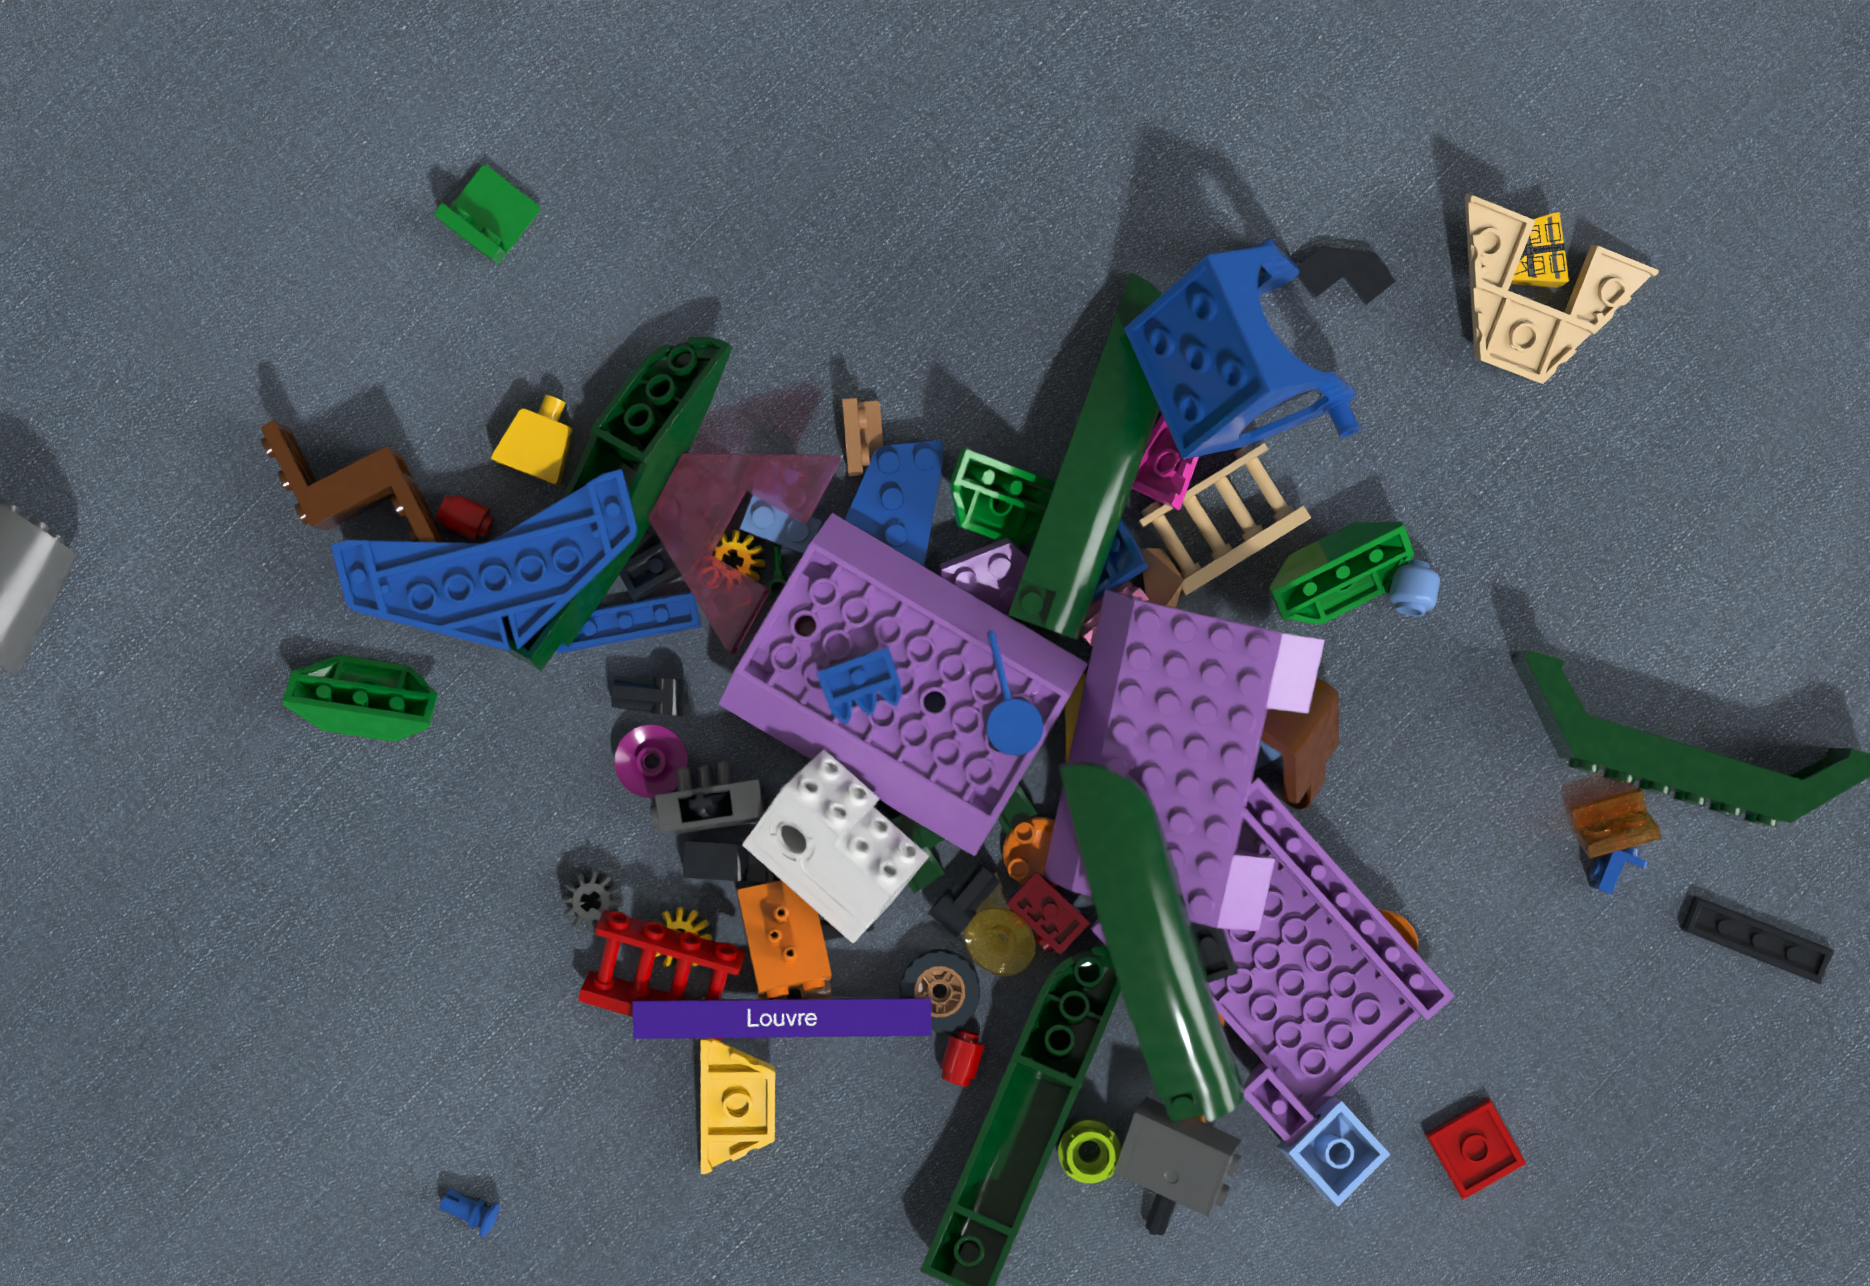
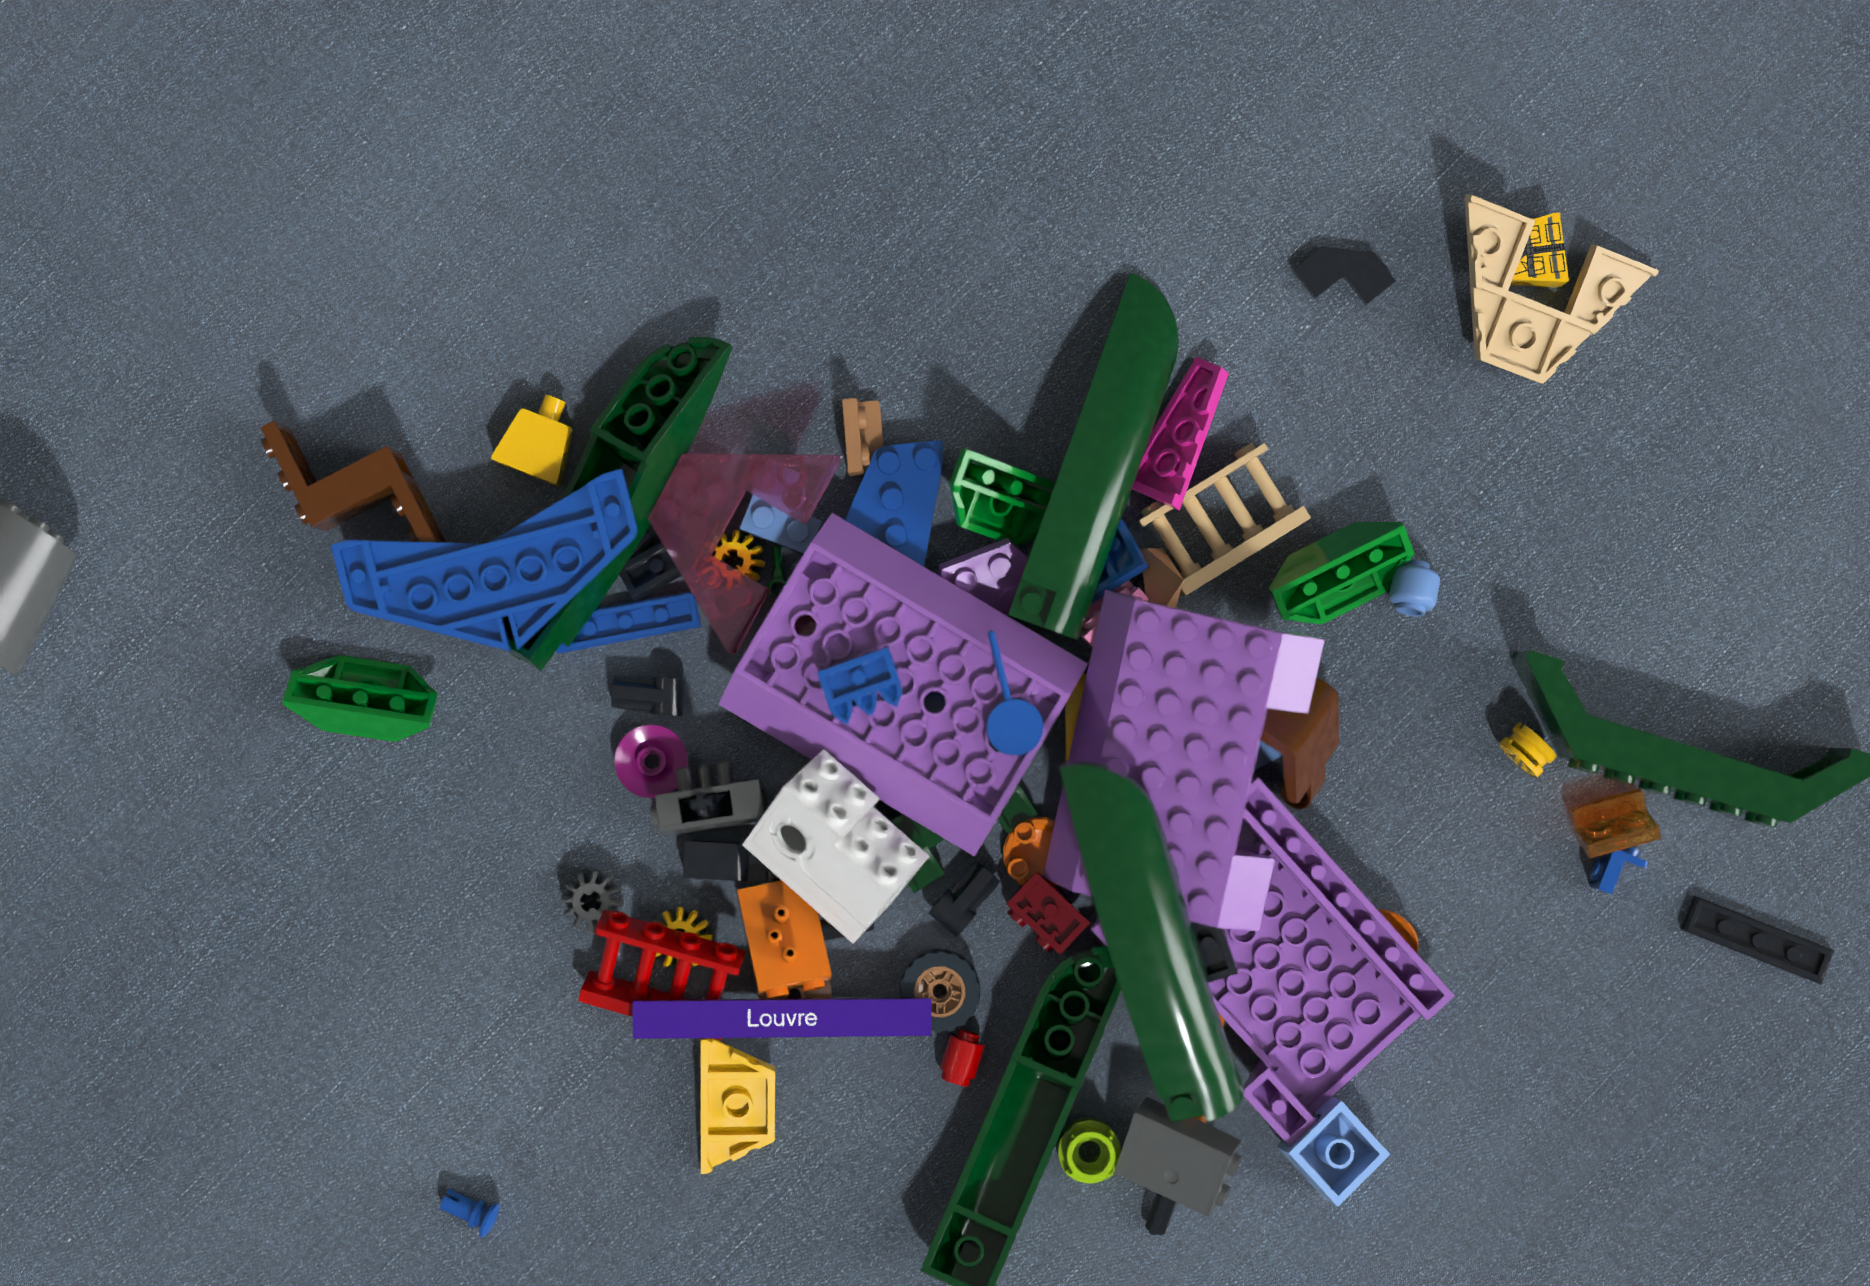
green bracket [433,165,541,266] -> none
red brick [436,494,494,542] -> none
clear yellow dish [965,908,1036,976] -> none
blue piece [1124,239,1361,459] -> none
red tile [1424,1098,1527,1200] -> none
none -> yellow wheel [1498,722,1557,778]

